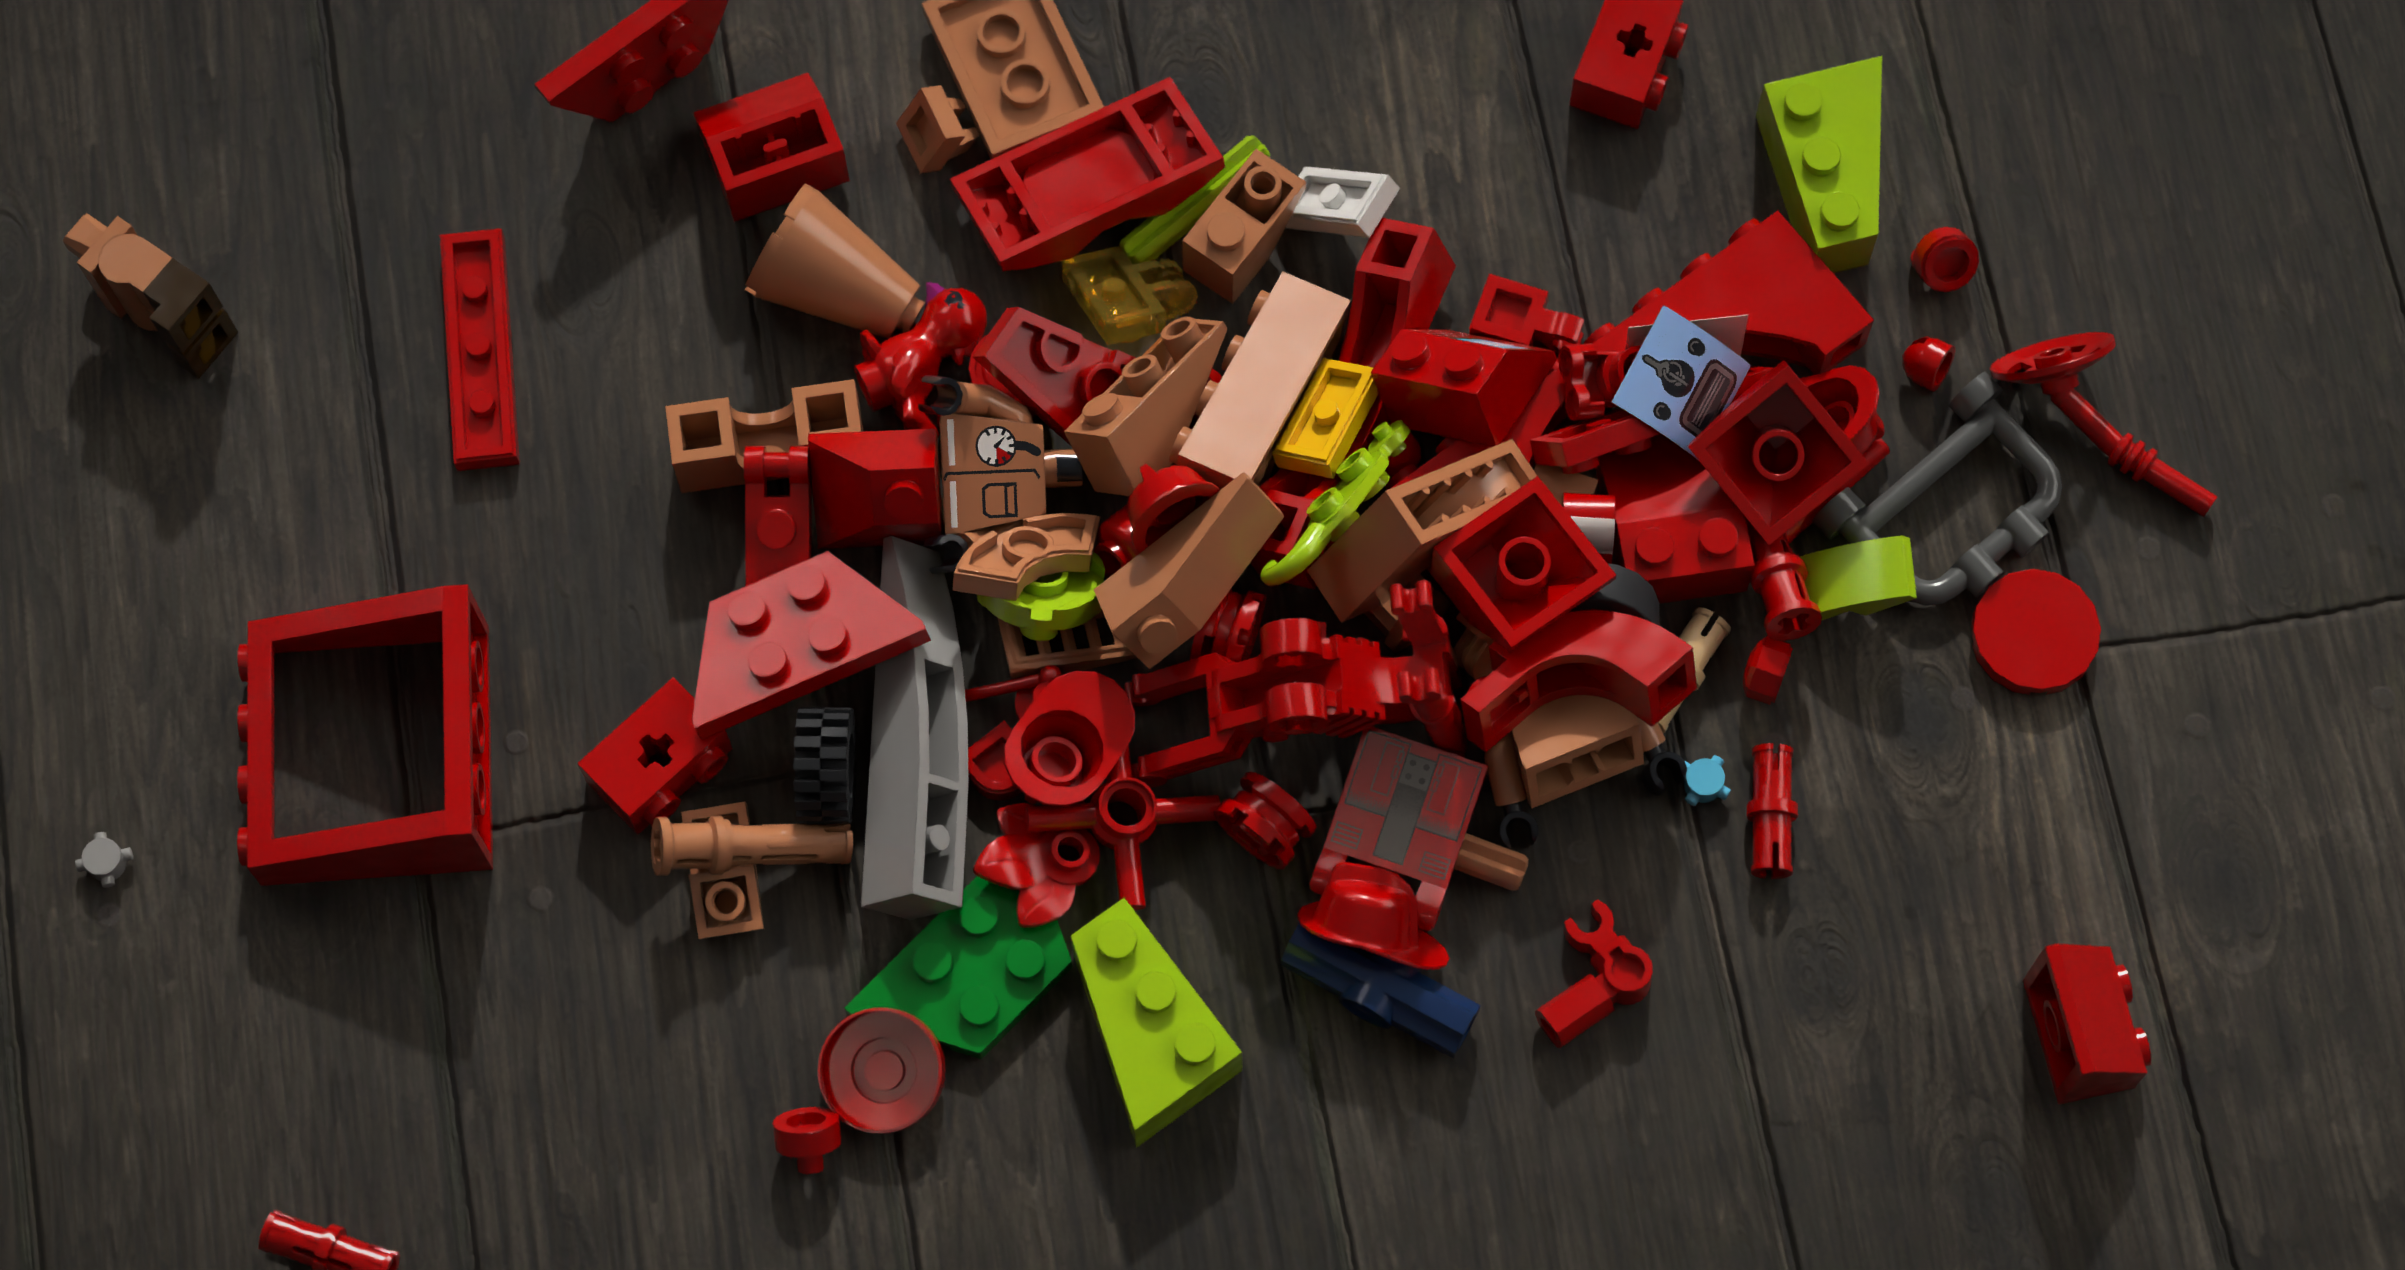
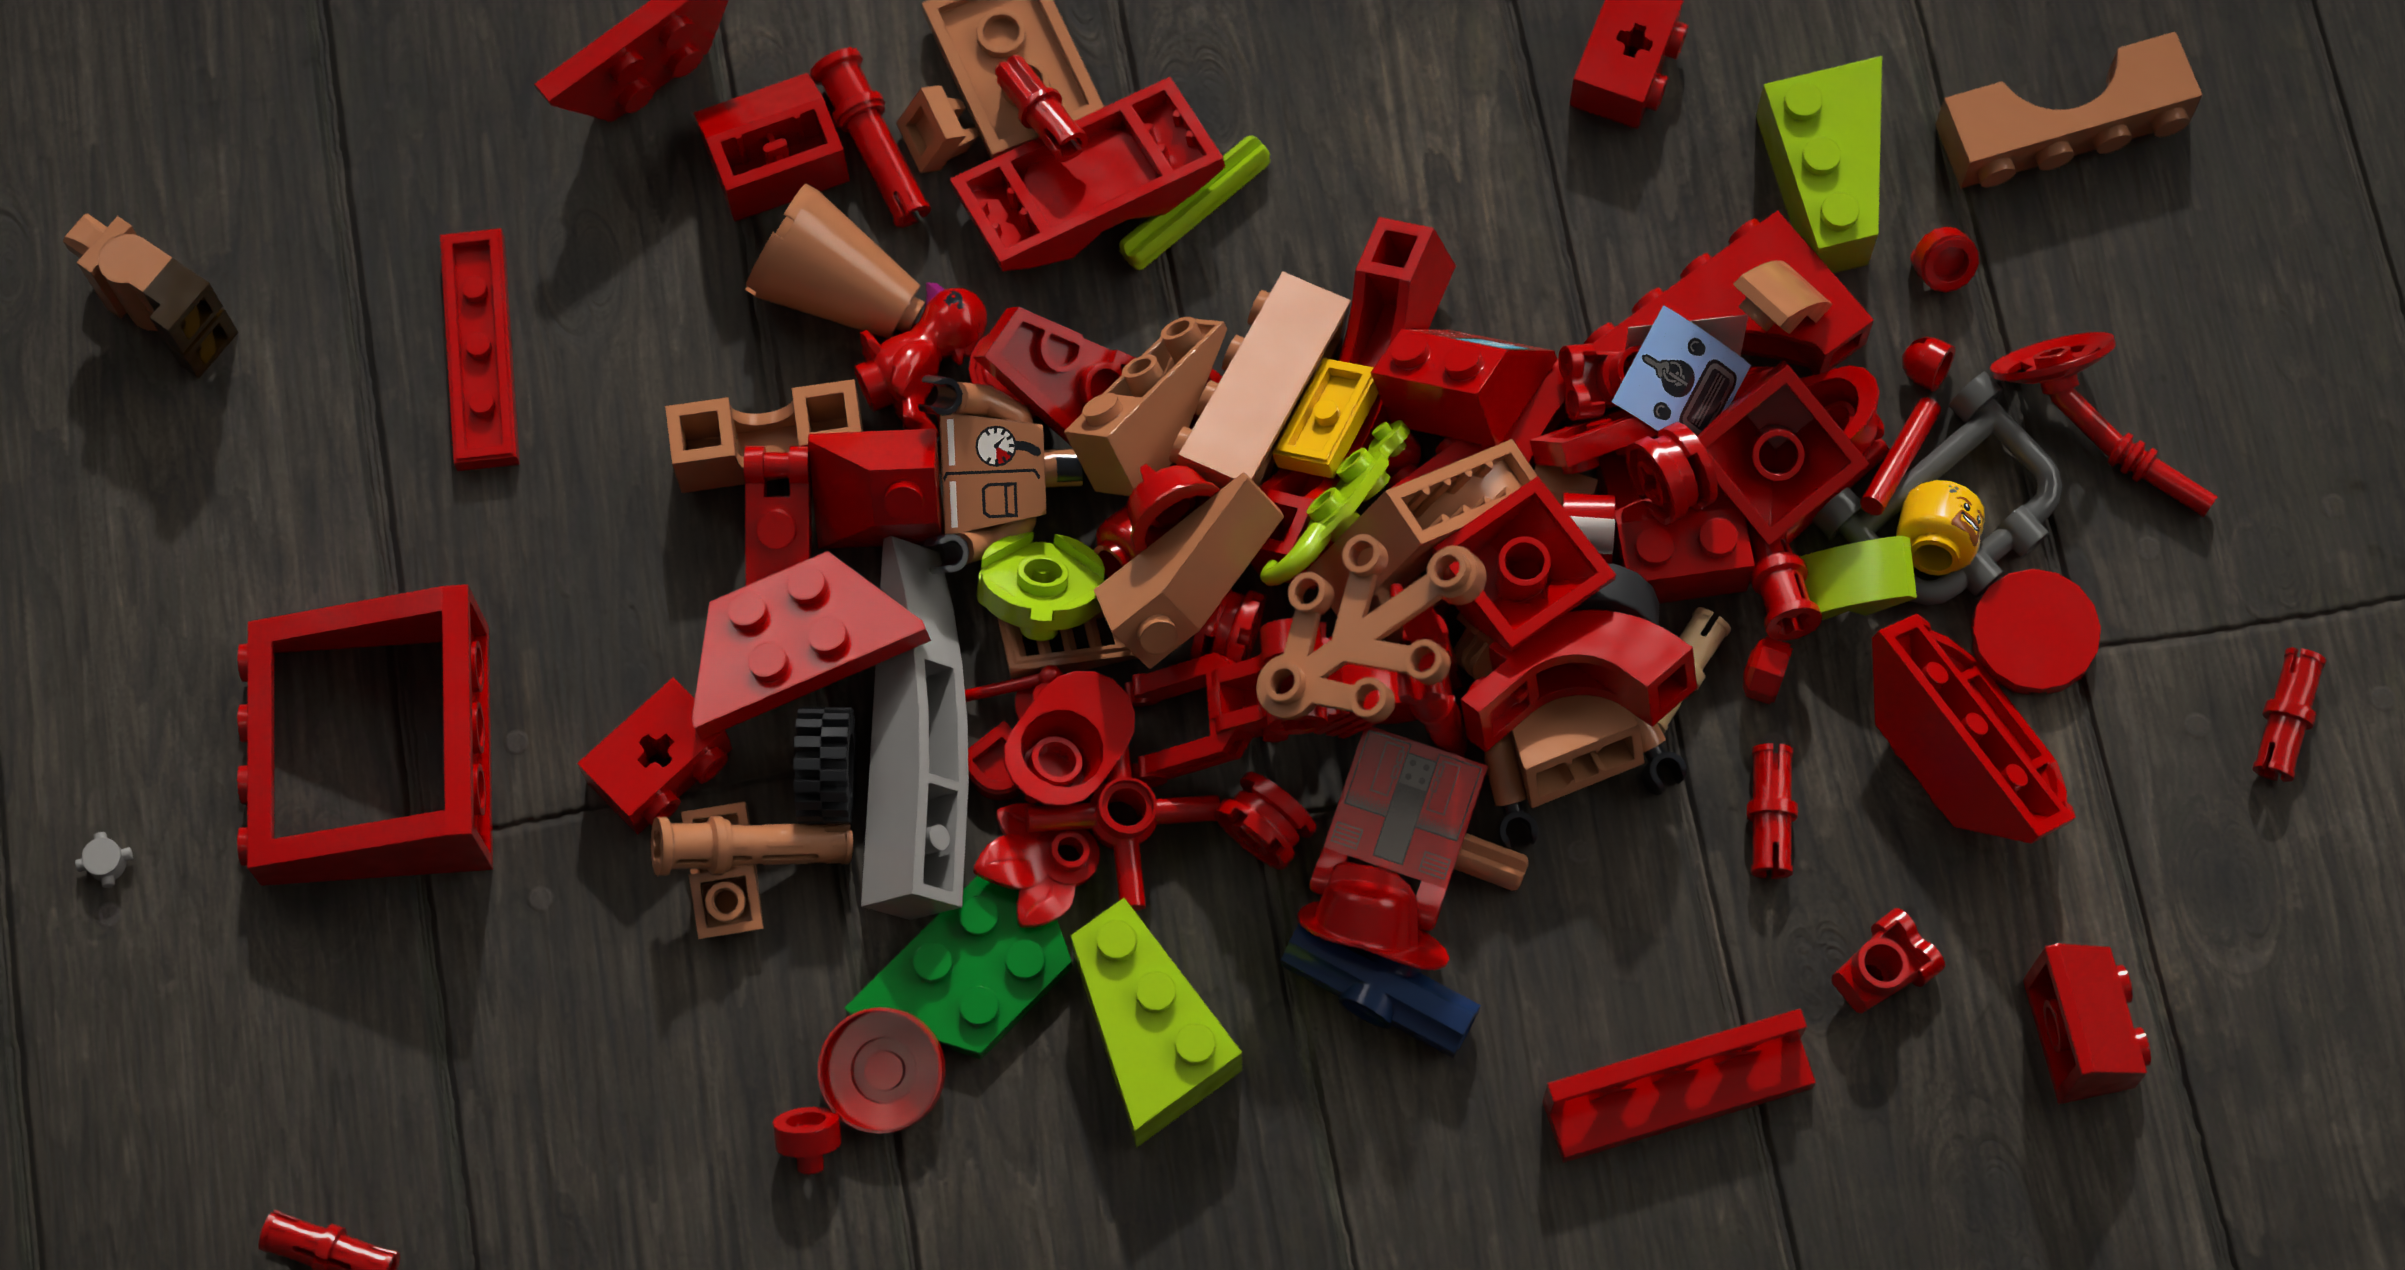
nougat tile [952,513,1100,601] -> none
clear yellow hinge [1062,246,1198,345] -> none
nougat slope [1182,149,1306,304] -> none
white plate [1286,167,1400,238] -> none
red plate [1469,273,1584,354] -> none
red bar [1535,899,1653,1048] -> none
medium azure piece [1684,755,1731,806] -> none
none -> red pin [810,47,931,228]
none -> red axle [995,55,1088,162]
none -> nougat plant [1257,534,1486,723]
none -> red fence [1542,1008,1816,1163]
none -> red wheel [1625,422,1718,525]
none -> nougat slope [1733,260,1833,335]
none -> red plate [1831,908,1945,1013]
none -> red piece [1860,397,1941,516]
none -> red wedge [1872,614,2076,844]
none -> yellow head [1896,480,1985,576]
none -> nougat arch [1935,31,2202,188]
none -> red pin [2252,647,2327,782]

